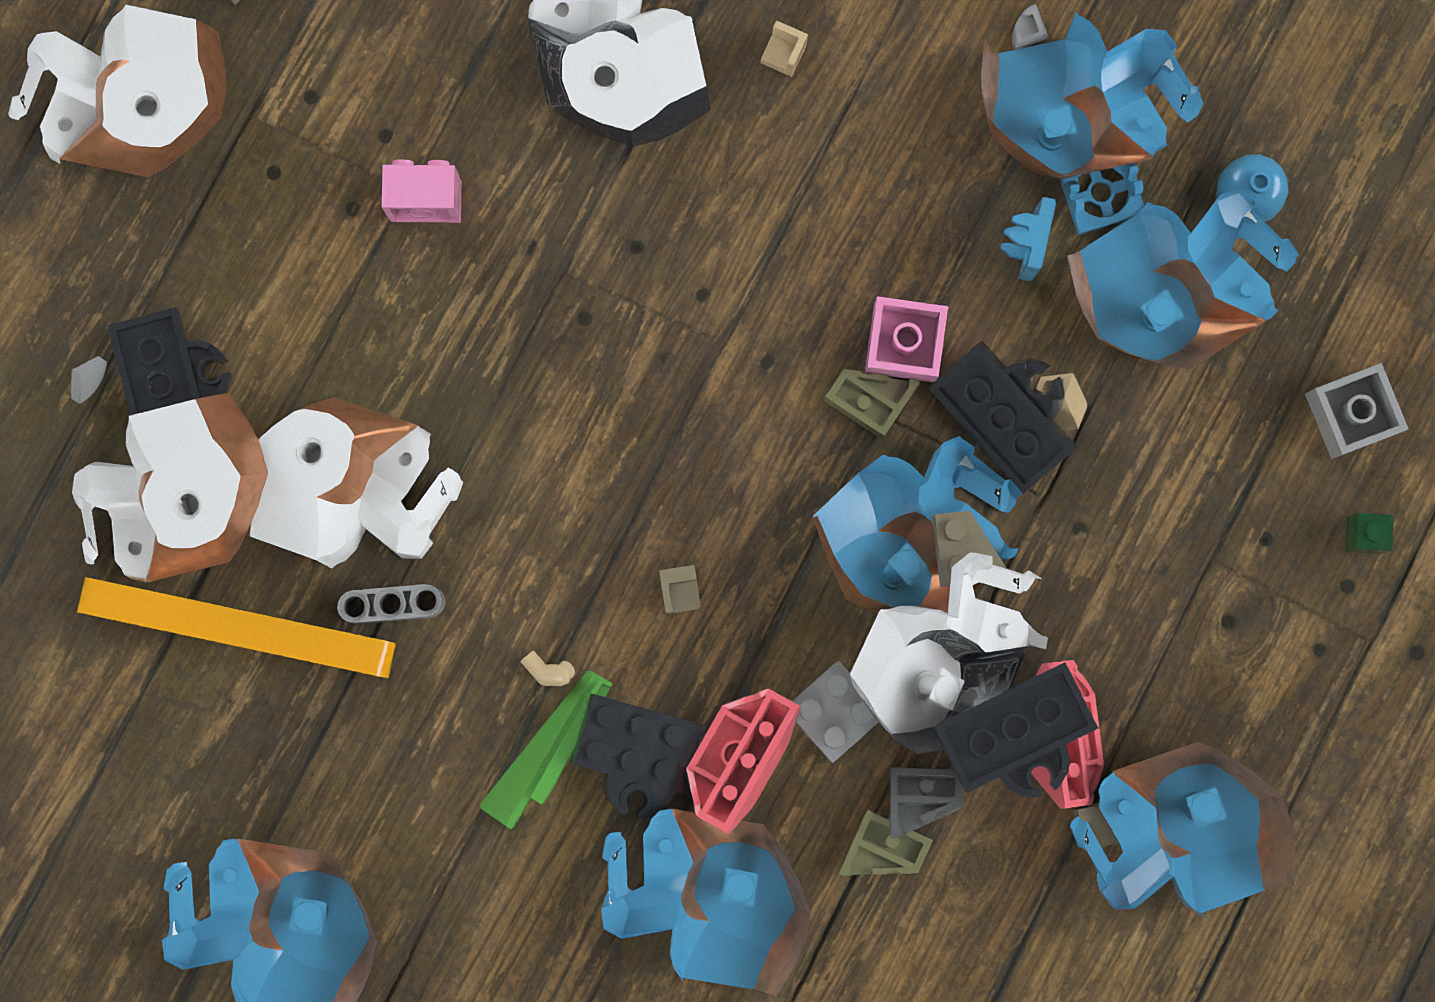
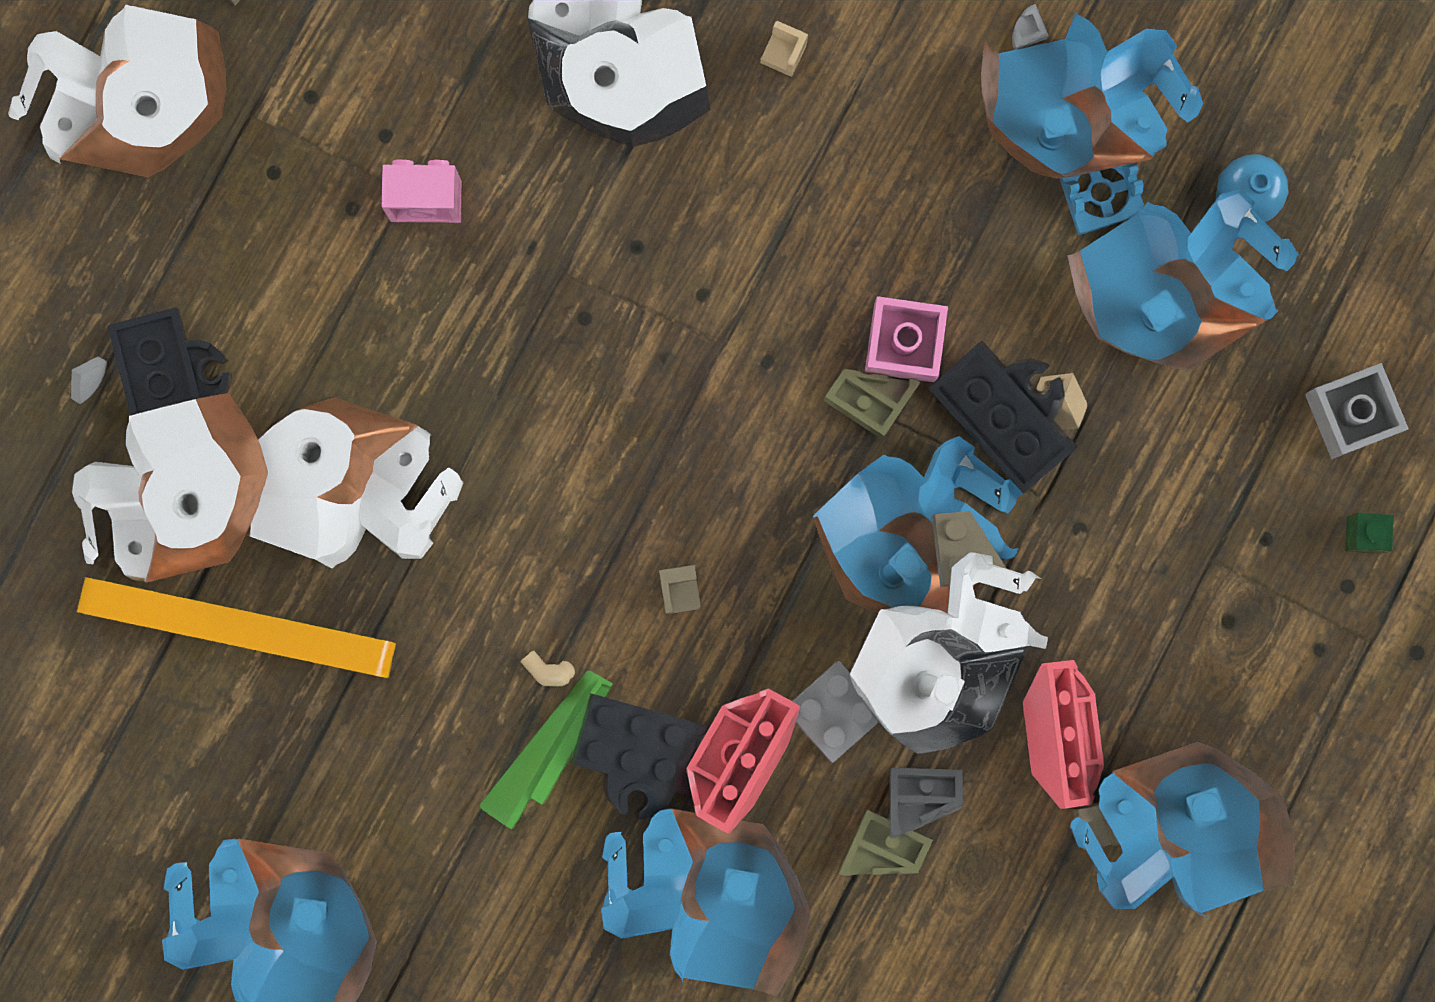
light grey beam [337,584,445,624] -> none
black plate [933,662,1098,798] -> none
dark azure piece [1000,197,1056,281] -> none

